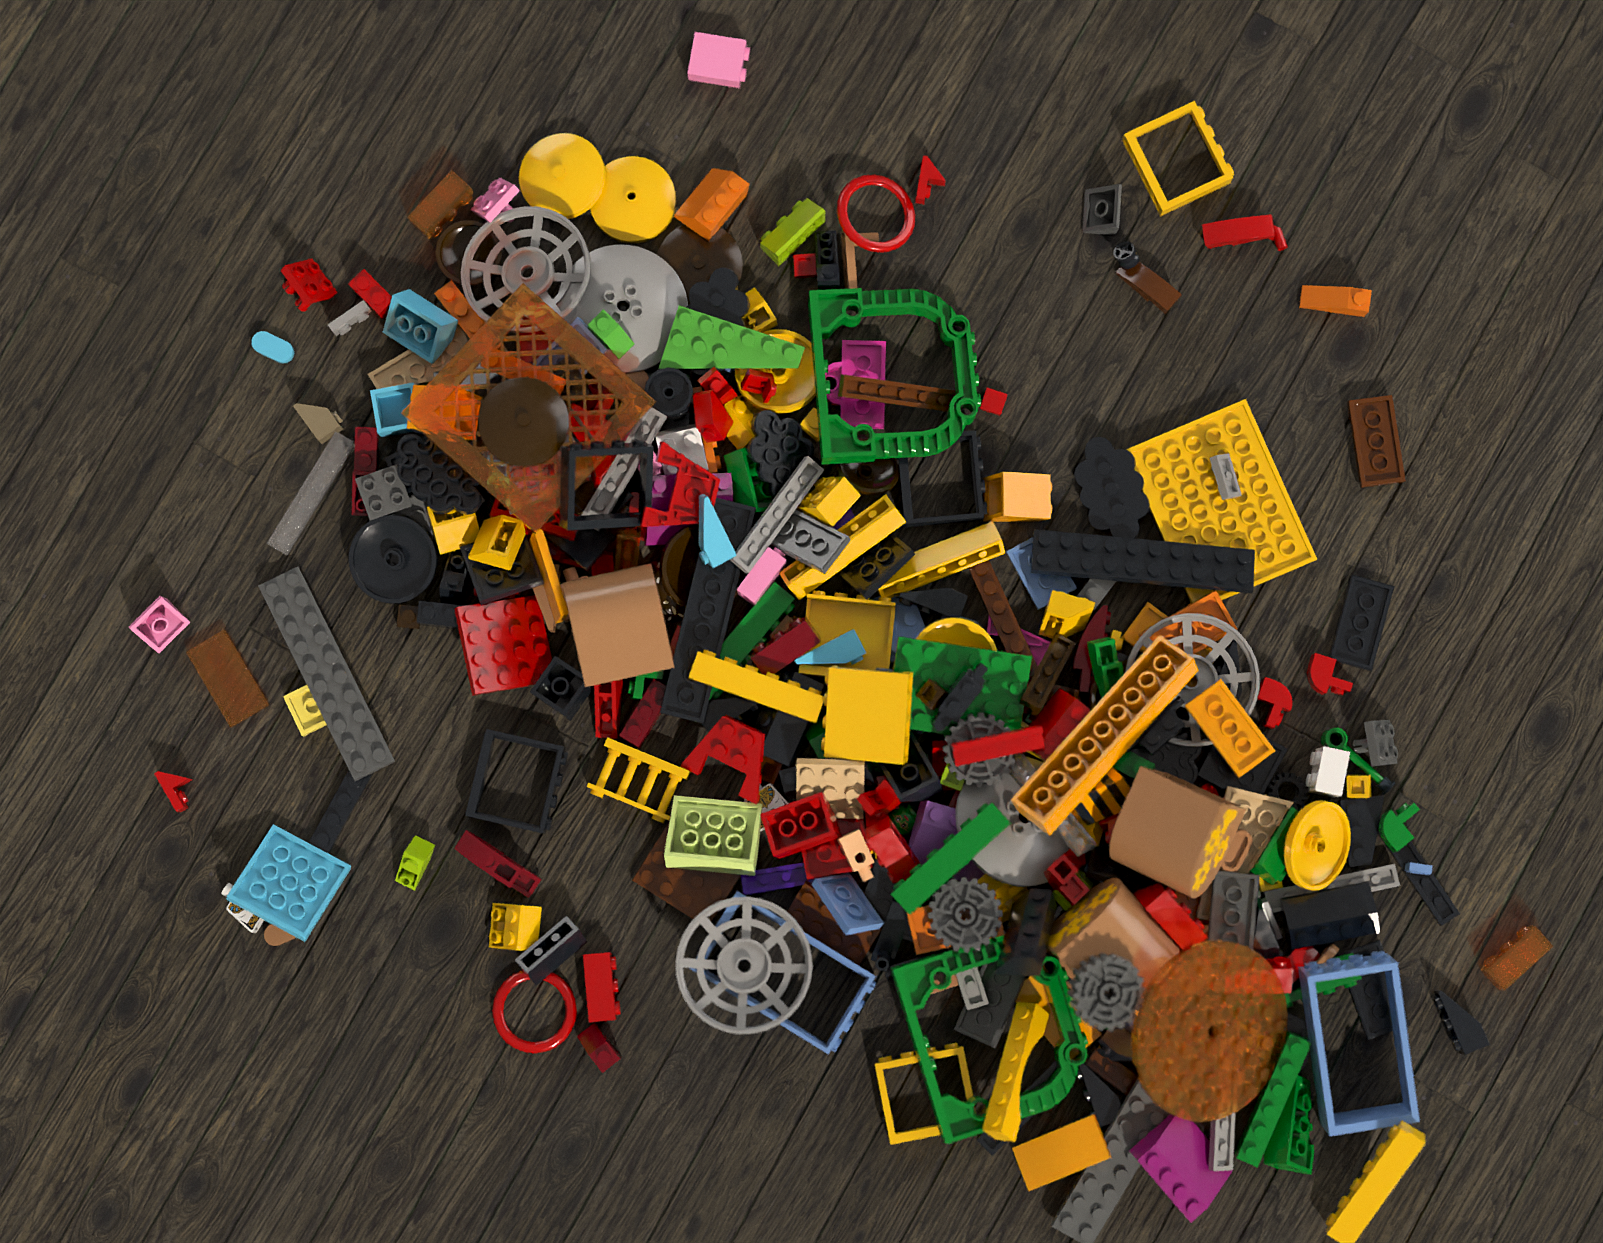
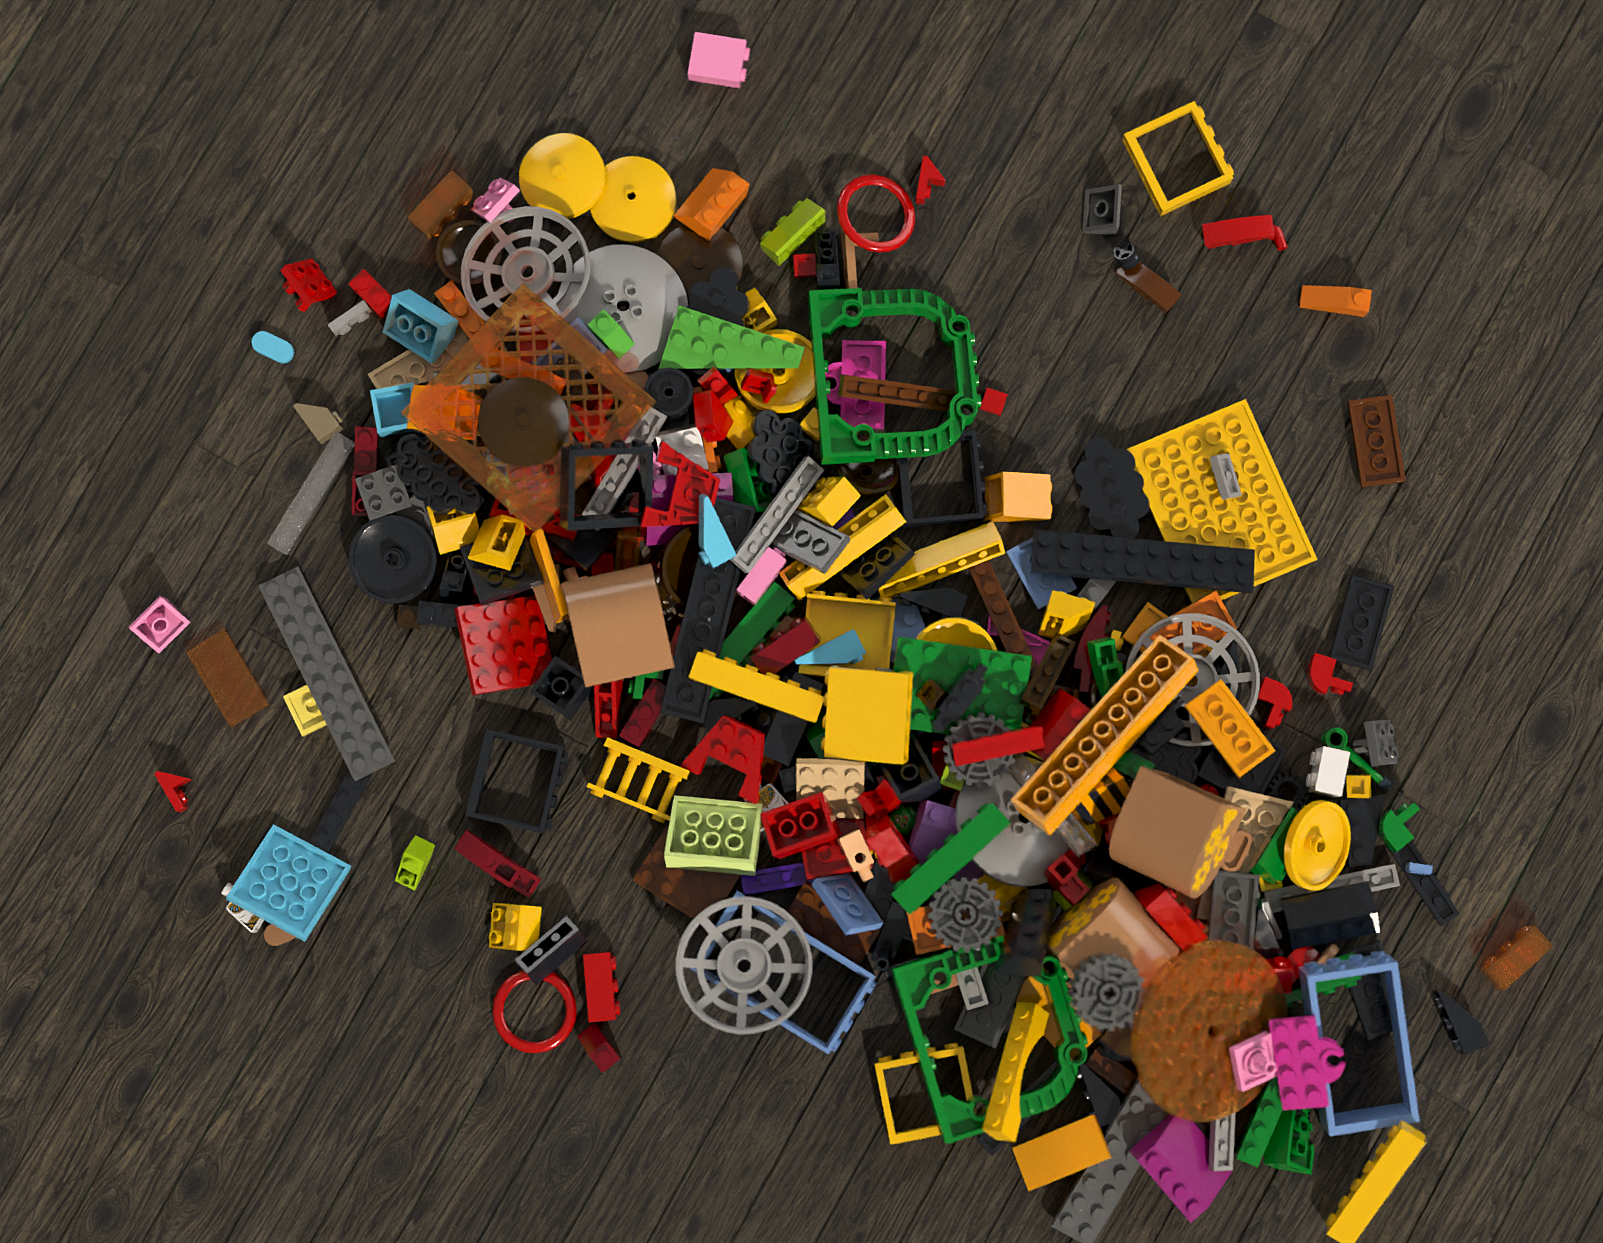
none -> bright pink plate [1229,1031,1277,1092]
none -> dark pink plate [1269,1015,1346,1110]

